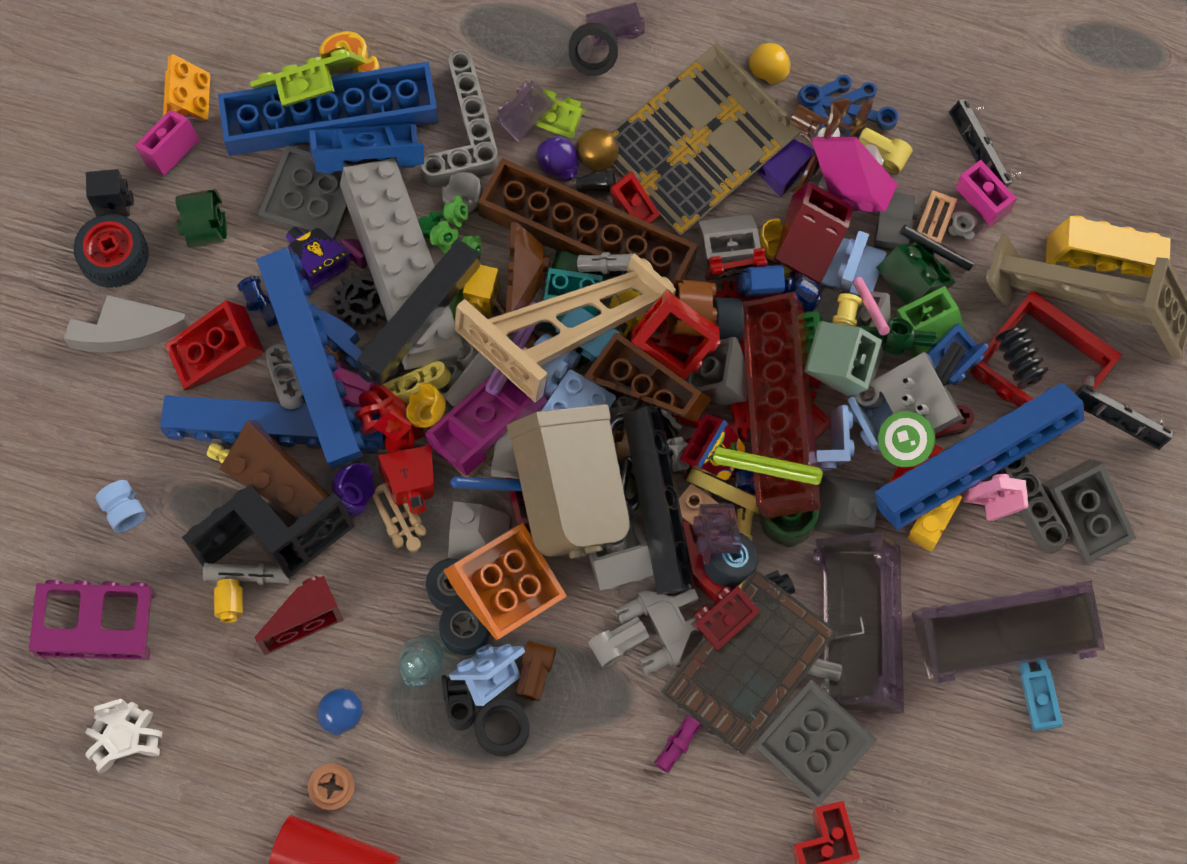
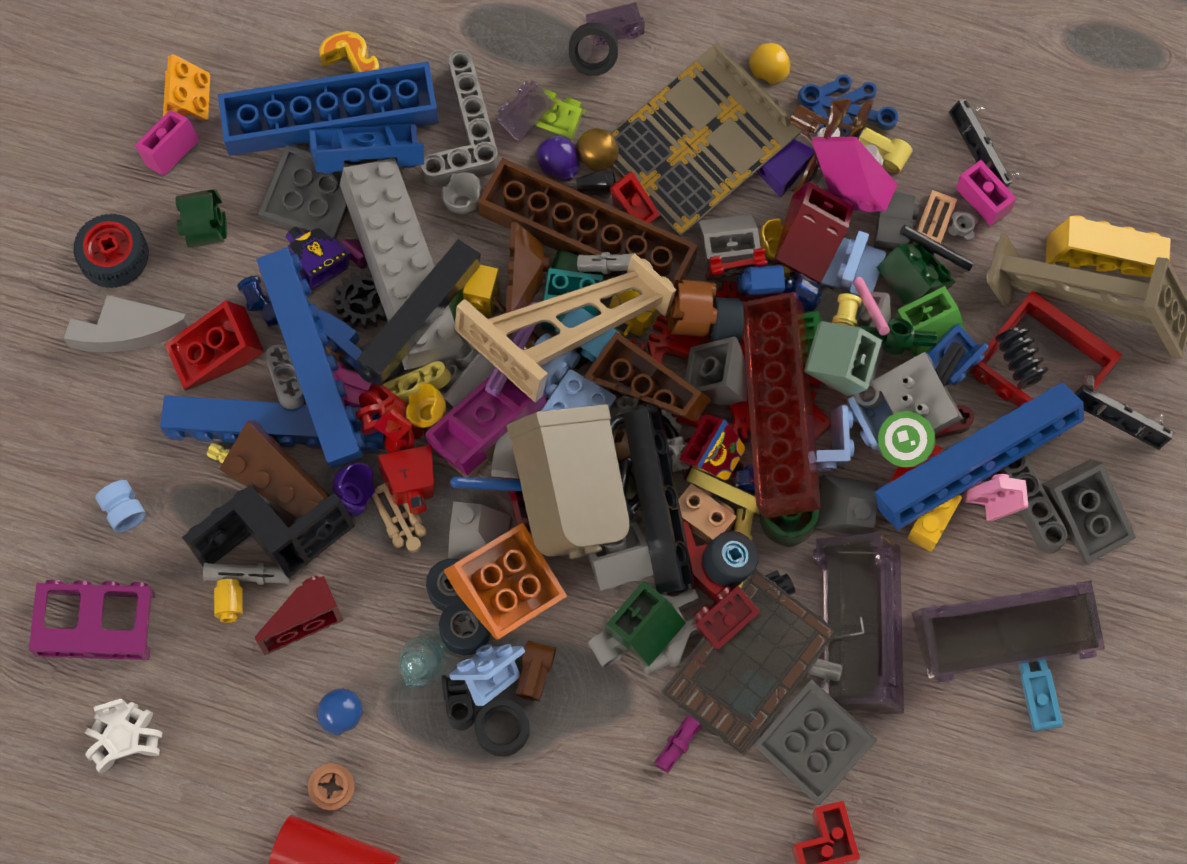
black brick [86,169,134,217] -> none
lime bracket [250,49,365,107] -> none
bright green plant [418,196,482,253] -> none
red window [631,290,720,379] -> none
bracket [693,504,742,564] -> none
lime axle [713,447,823,485] -> none
none -> dark green slope [605,581,686,667]

